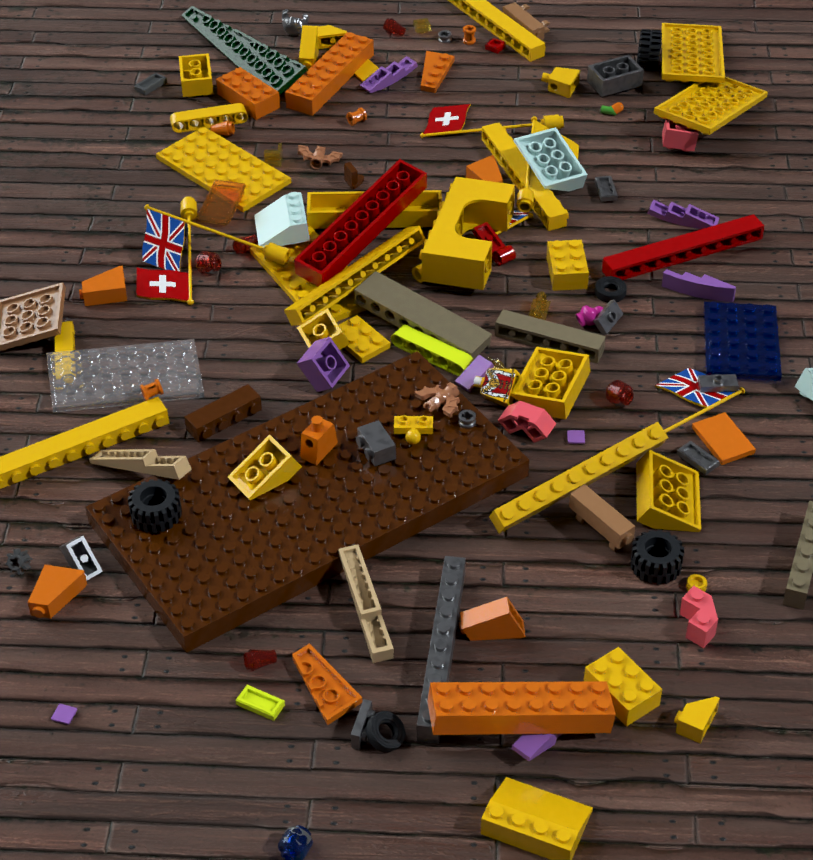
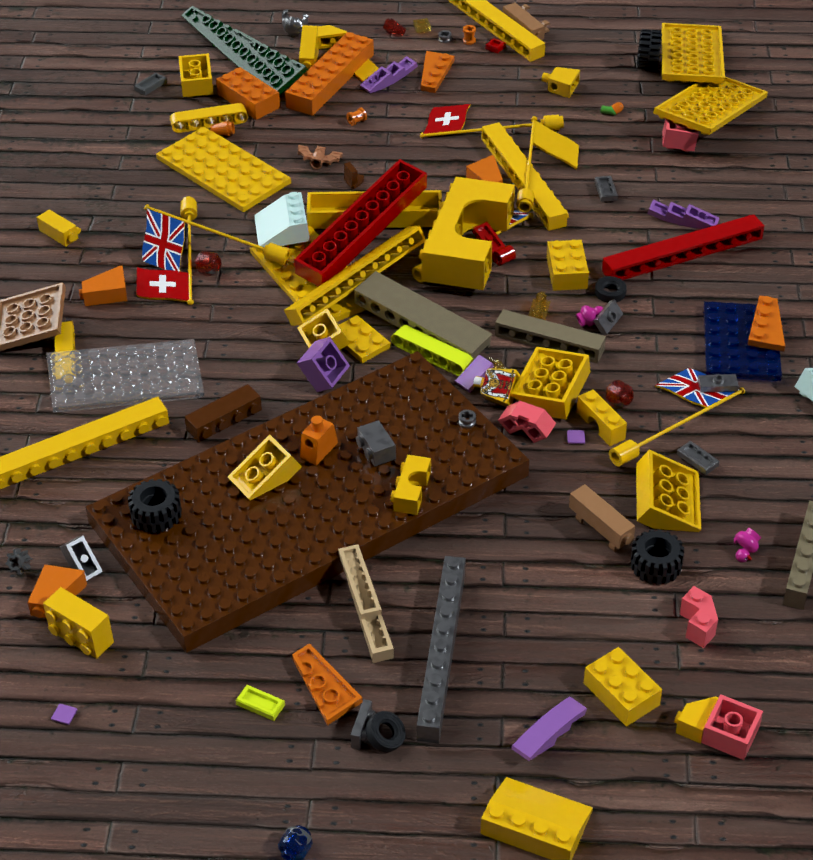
tan slope [89,449,192,480] -> none
orange bush [140,379,164,401] -> none
clear orange piece [196,180,246,225] -> none
clear red cone [232,235,258,254] -> none
clear red cone [243,649,277,671] -> none
clear yellow panel [264,143,283,167] -> none
yellow plate [394,415,433,445] -> none
nougat animal [415,382,460,418] -> none
orange brick [427,681,616,735] -> none
orange slope [459,597,526,641] -> none
yellow brick [489,422,668,534] -> none
light aqua slope [513,127,588,192] -> none
flat silver brick [587,55,644,97] -> none
medium lavender slope [662,269,736,302] -> none
yellow tile [686,574,707,592] -> none
orange tile [692,412,756,465] -> none
none -> yellow brick [36,209,81,247]
none -> yellow brick [43,587,114,659]
none -> yellow arch [390,455,431,515]
none -> yellow arch [577,389,627,446]
none -> coral brick [701,694,763,760]
none -> dark pink animal [734,528,761,563]
none -> orange wing [748,295,785,352]

